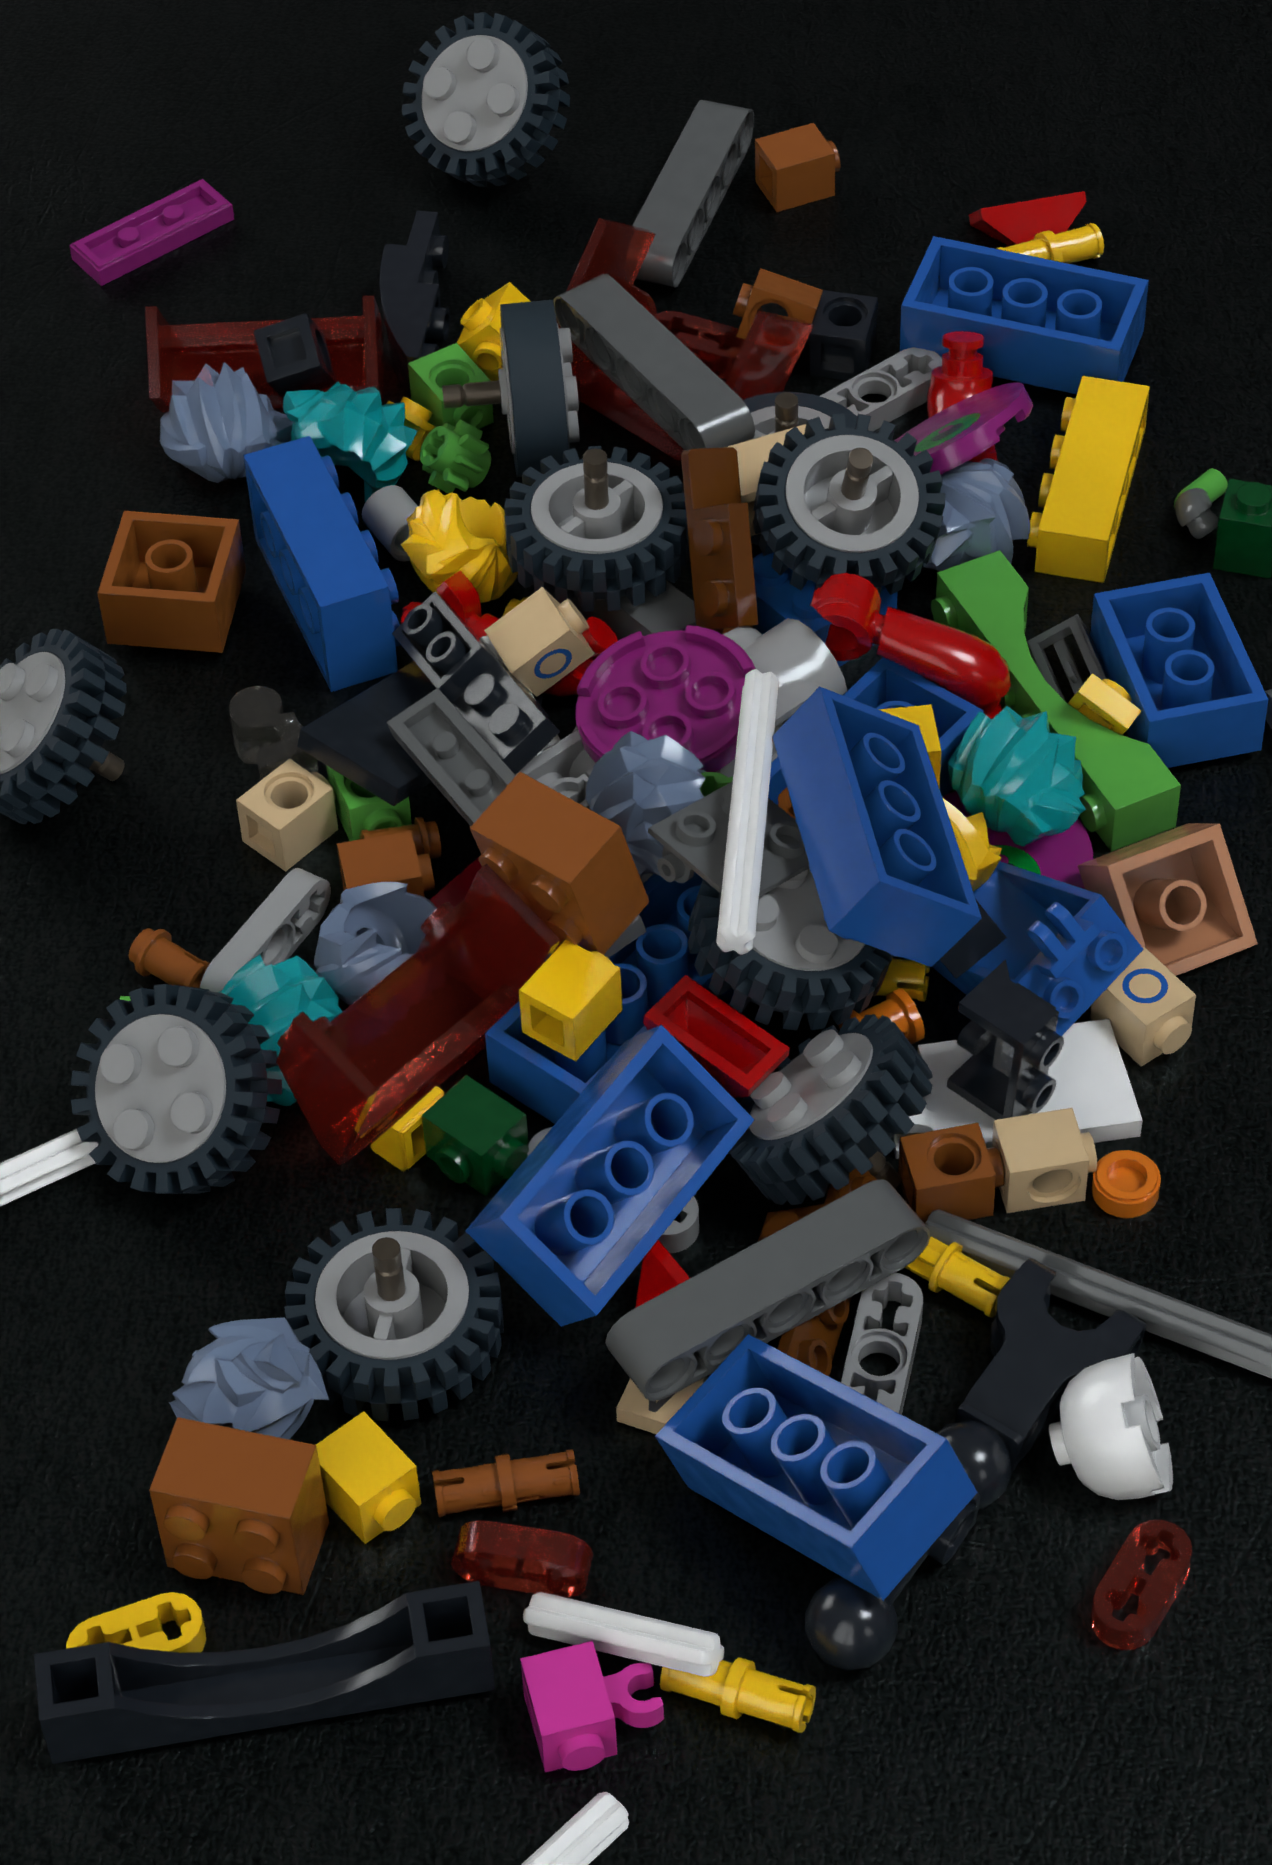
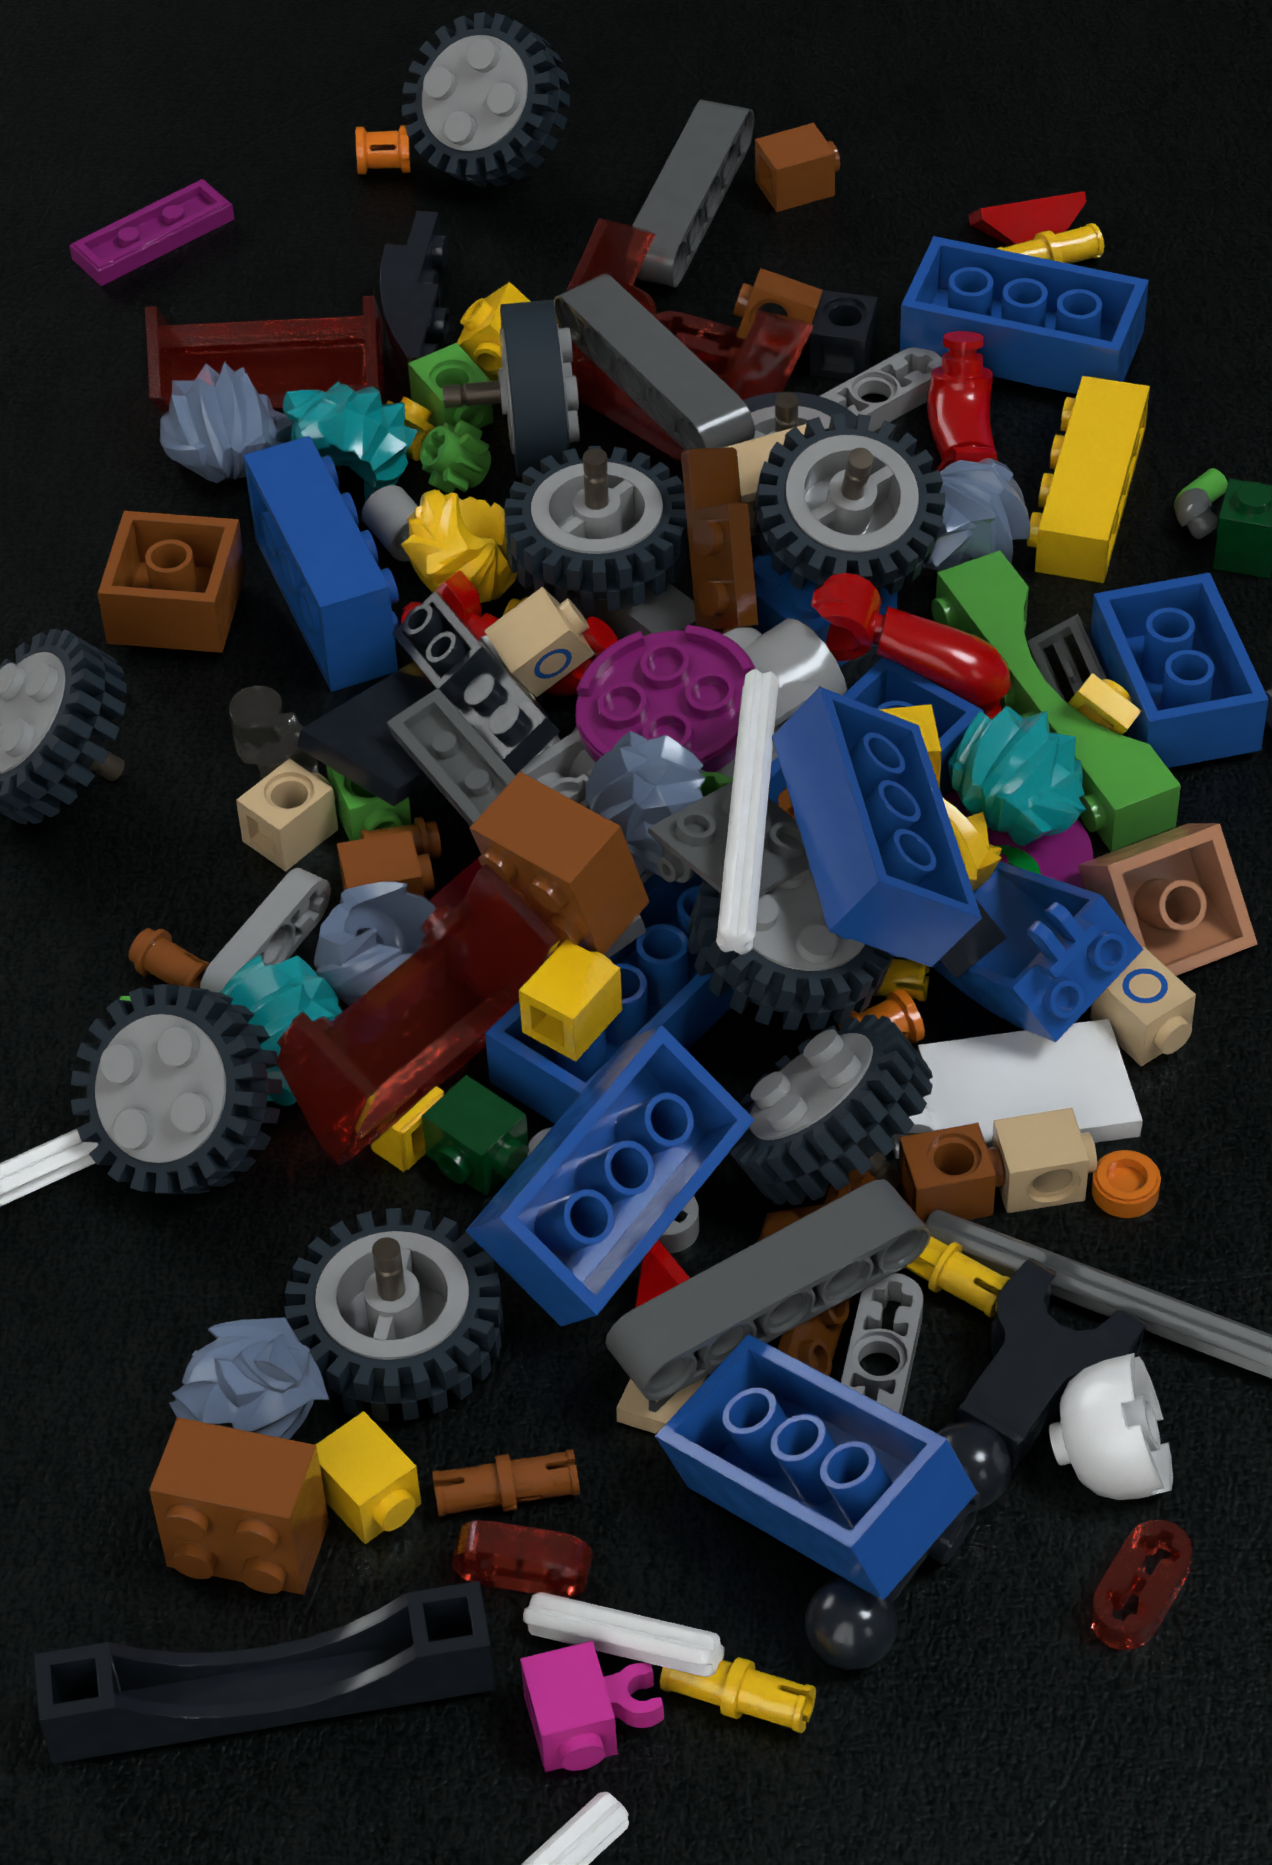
yellow beam [66,1592,206,1653] -> none
black brick [253,313,337,399] -> none
red slope [643,975,790,1097] -> none
magenta tile [894,382,1033,474] -> none
black window [947,959,1064,1120] -> none
none -> orange bush [355,125,411,175]

